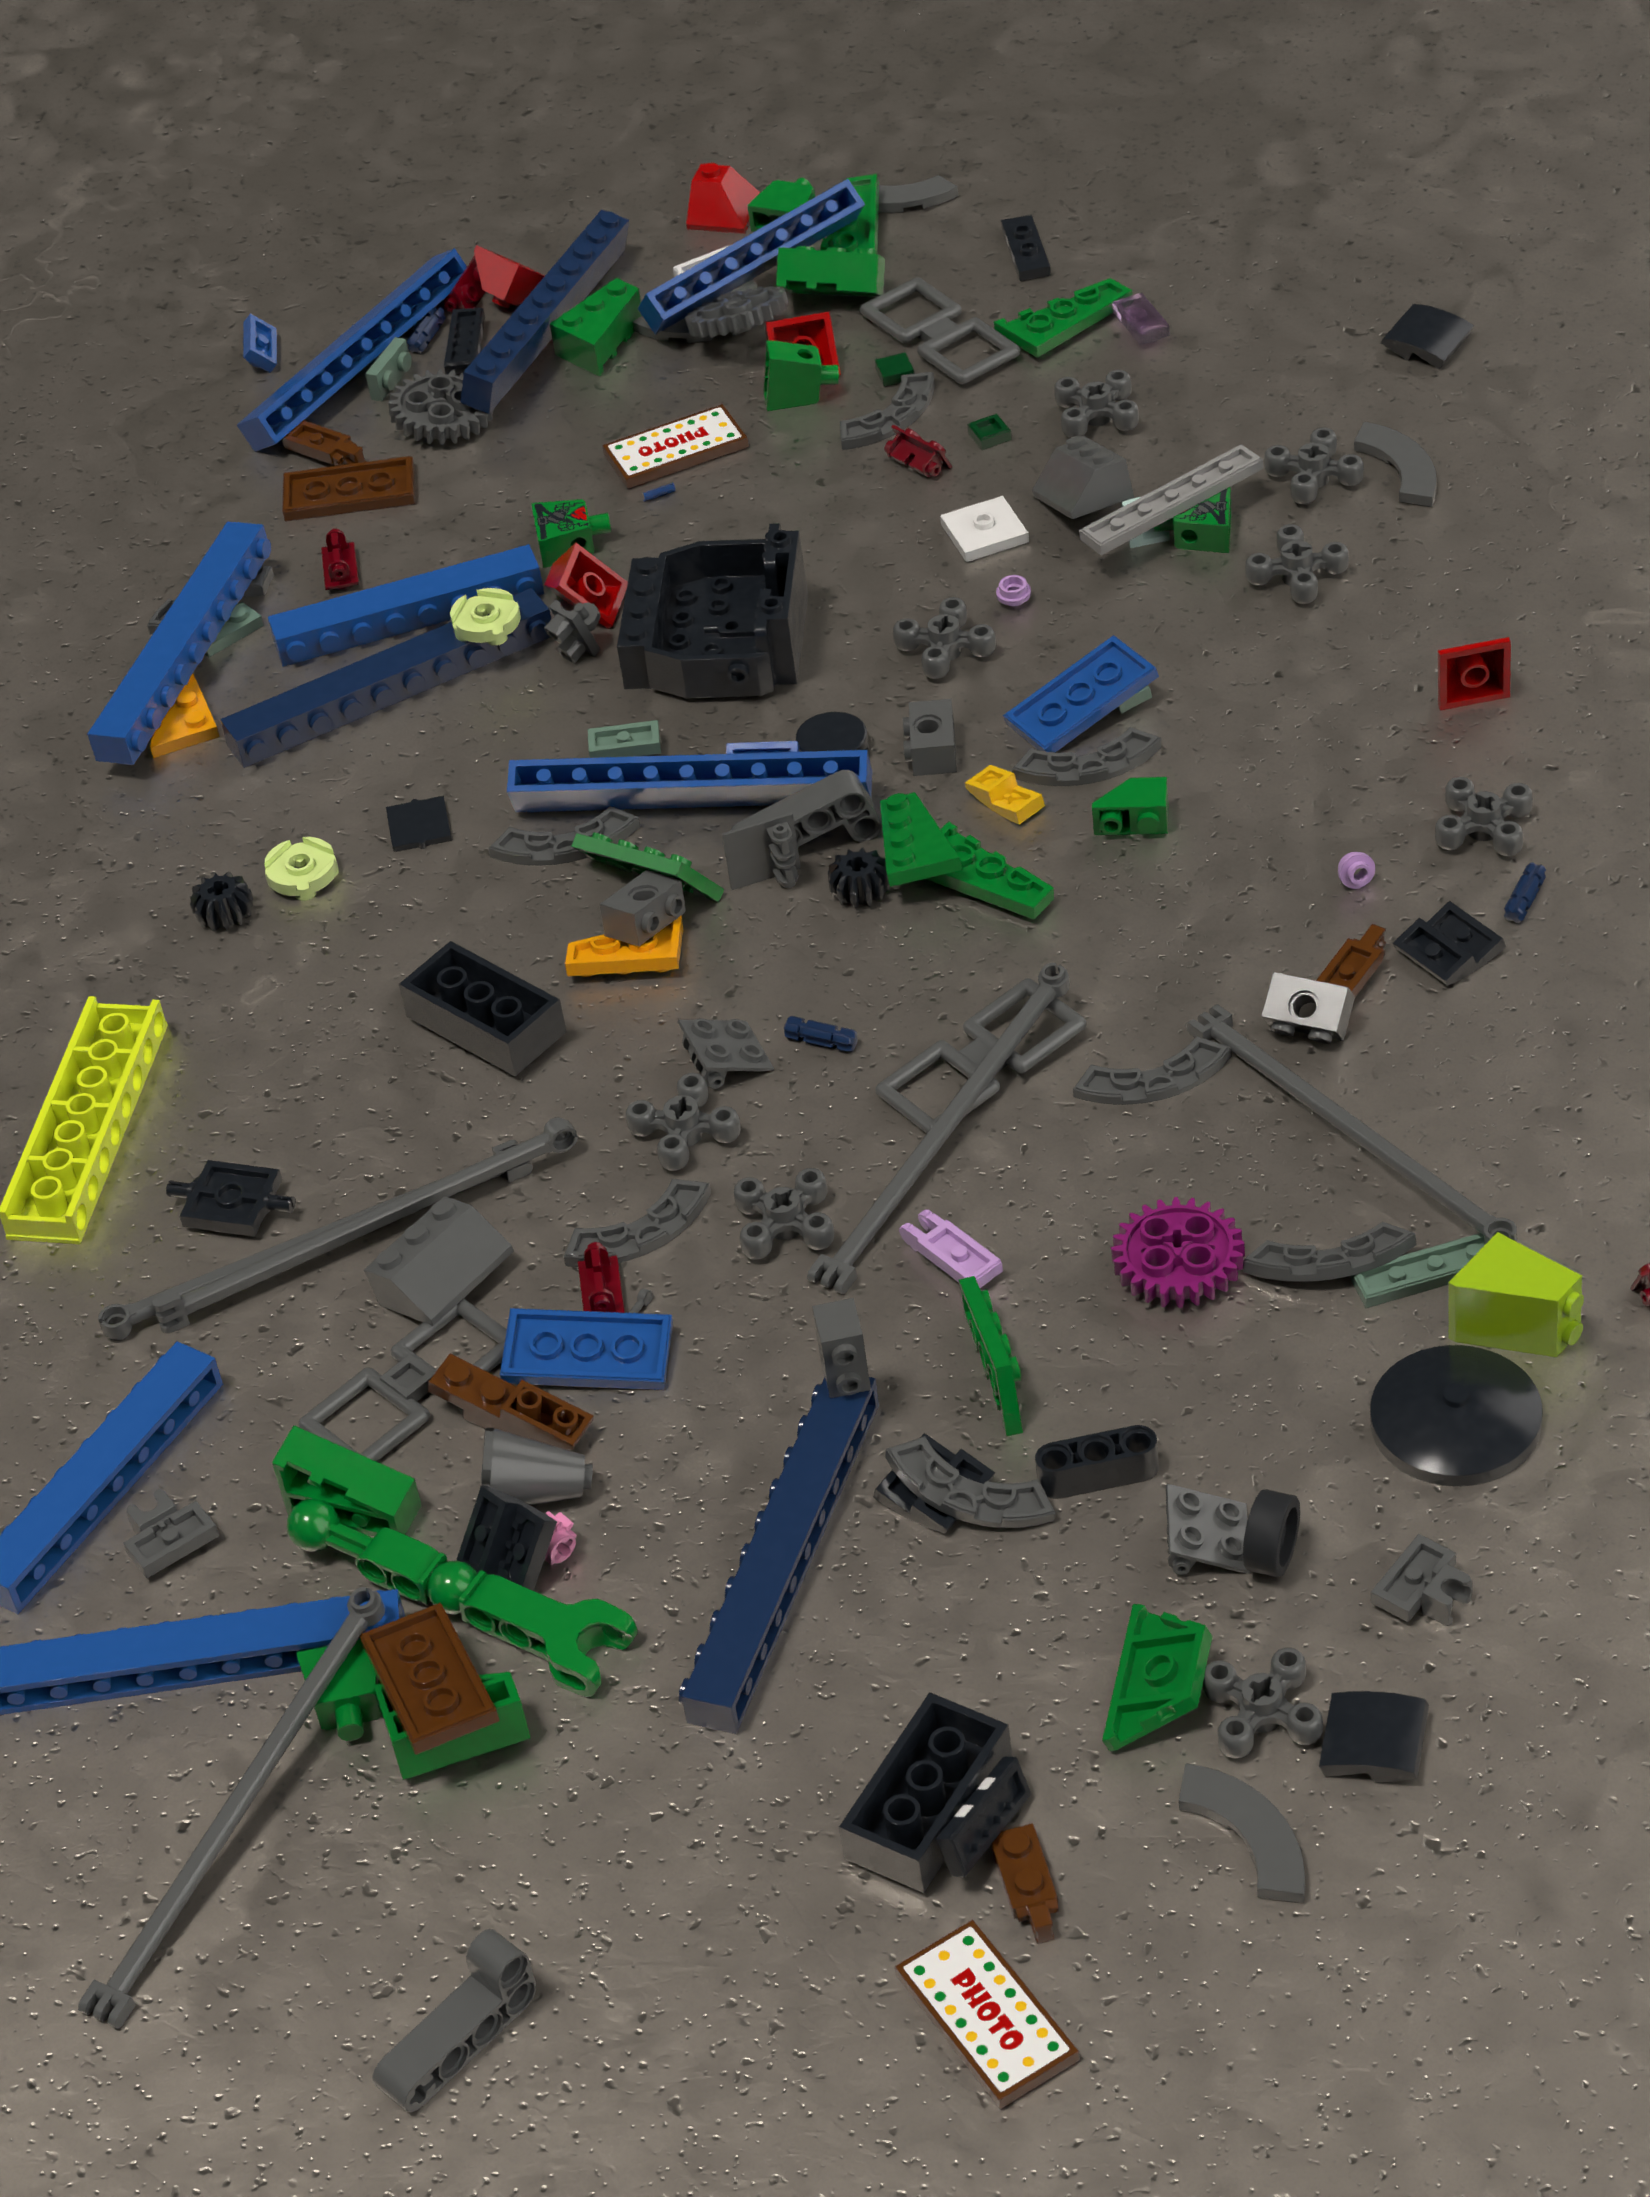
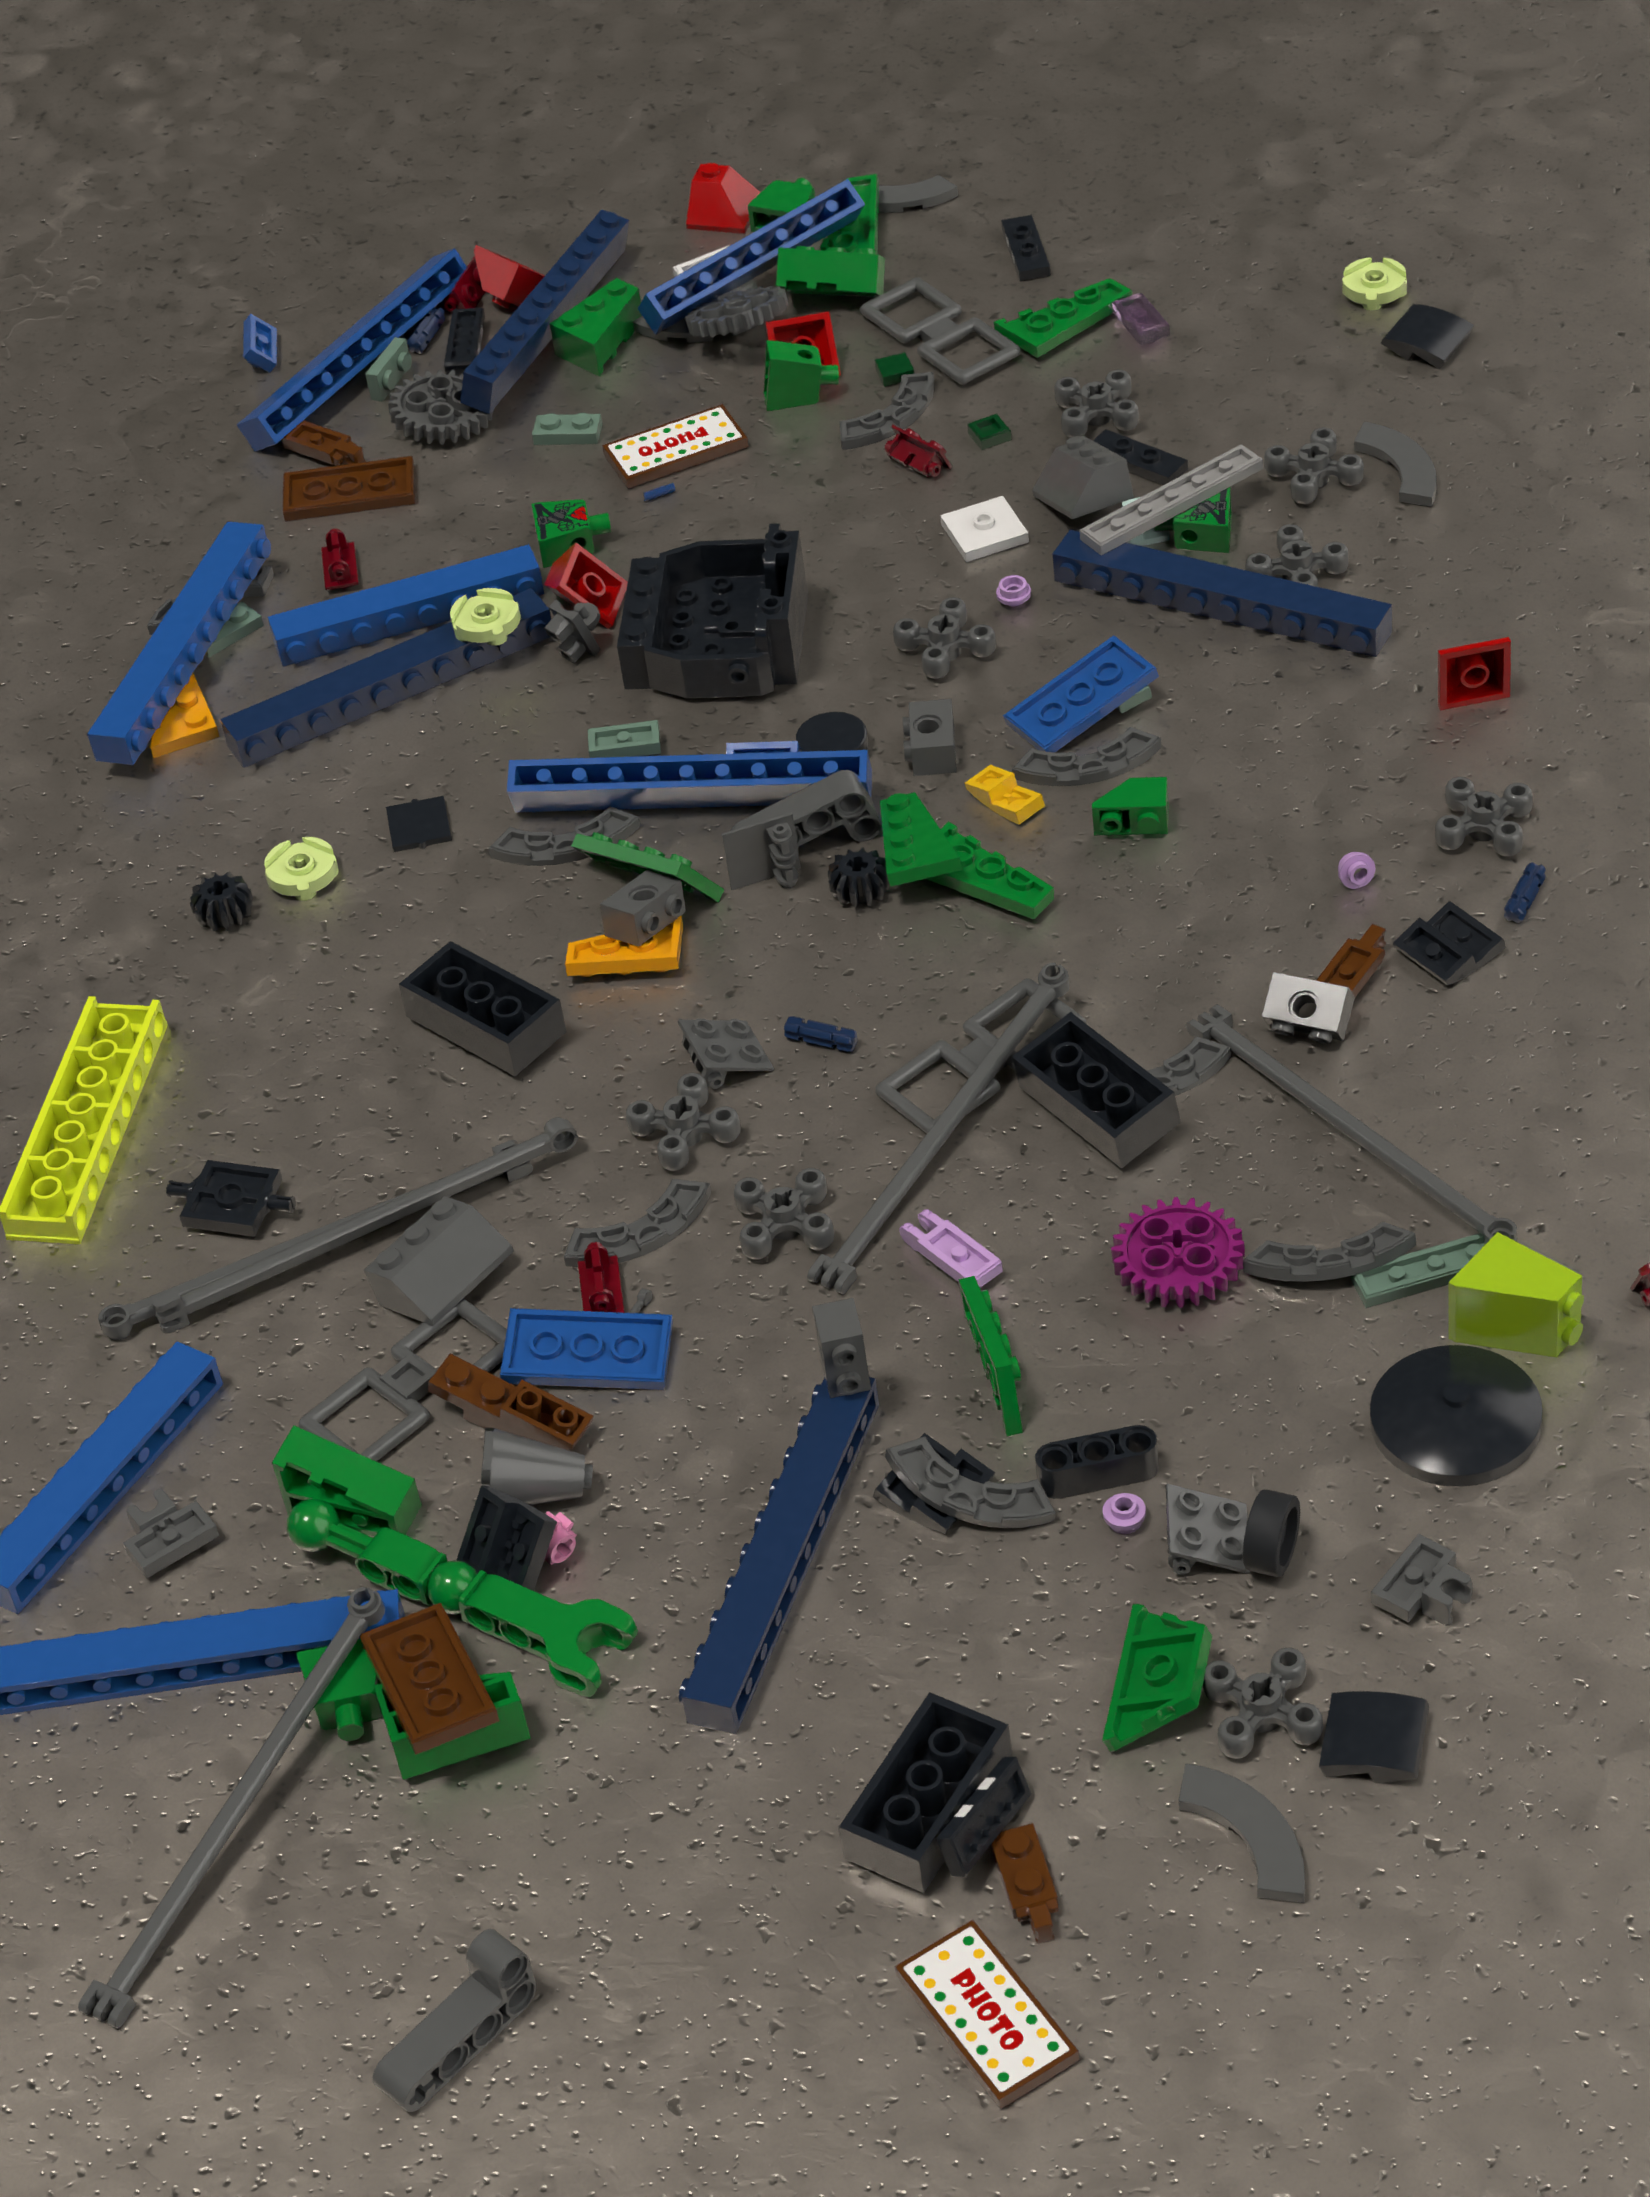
none -> sand green plate [532,413,602,445]
none -> black brick [1012,1012,1181,1169]
none -> dark blue brick [1052,530,1392,657]
none -> black plate [1093,429,1188,485]
none -> lavender plate [1103,1493,1146,1534]
none -> yellowish green plate [1342,257,1407,311]

